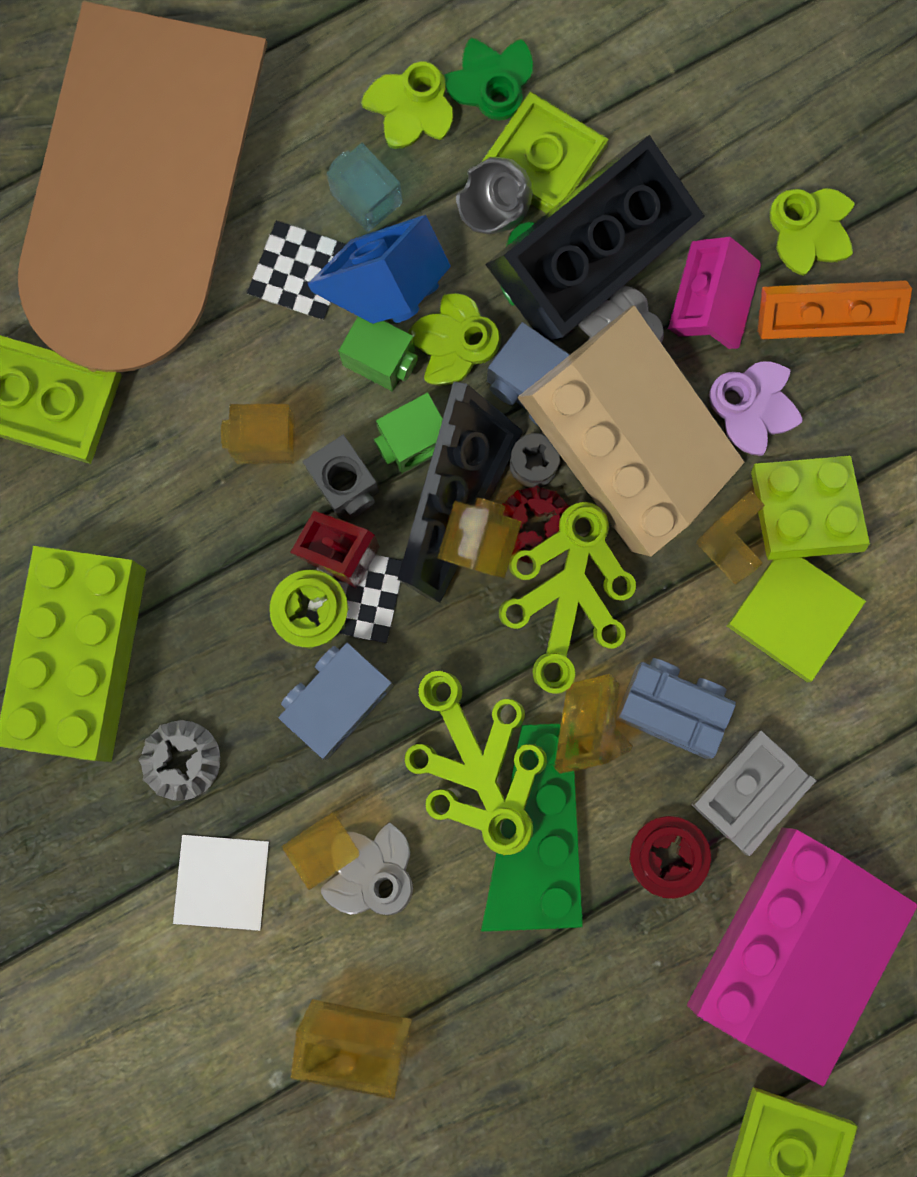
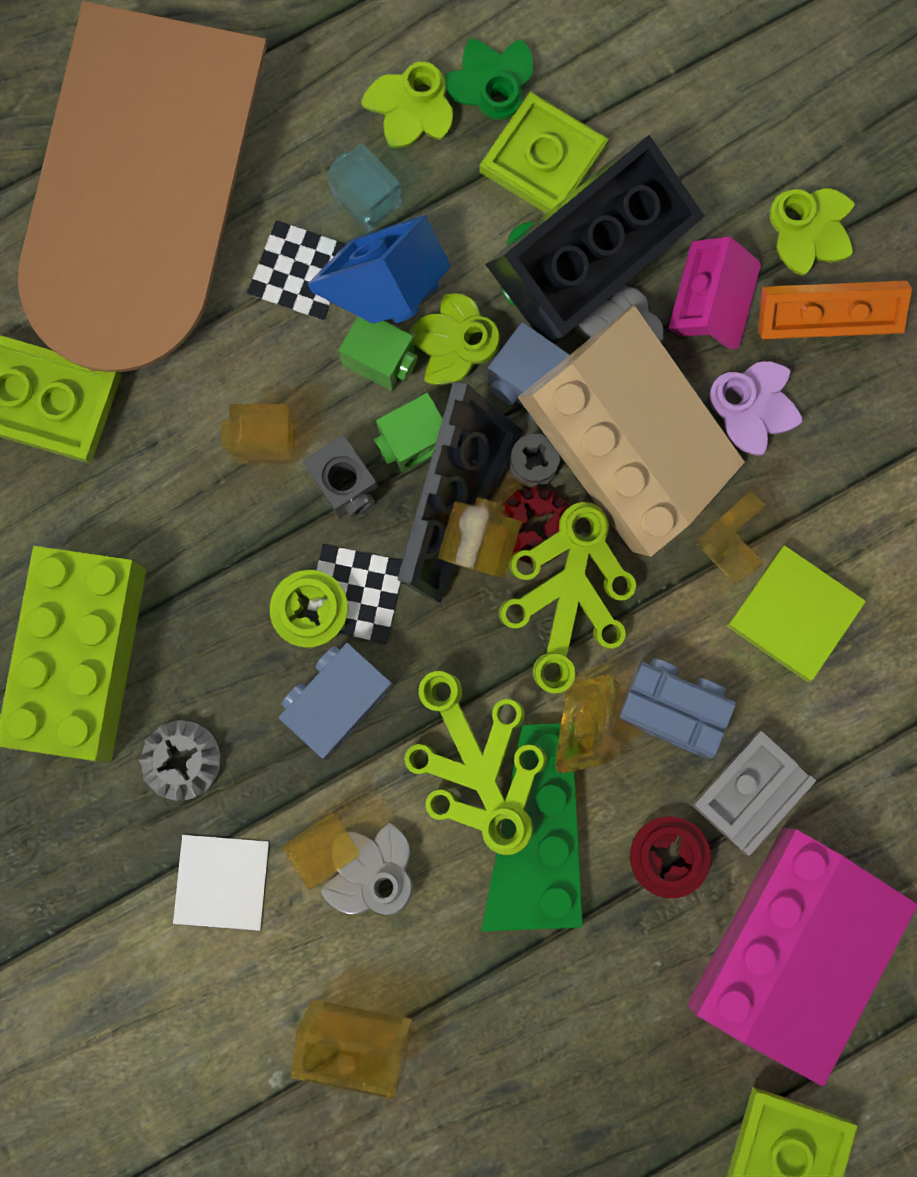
dark red slope [290,511,380,589] -> none
flat silver hair [456,157,533,235] -> none
lime plate [751,456,870,560] -> none

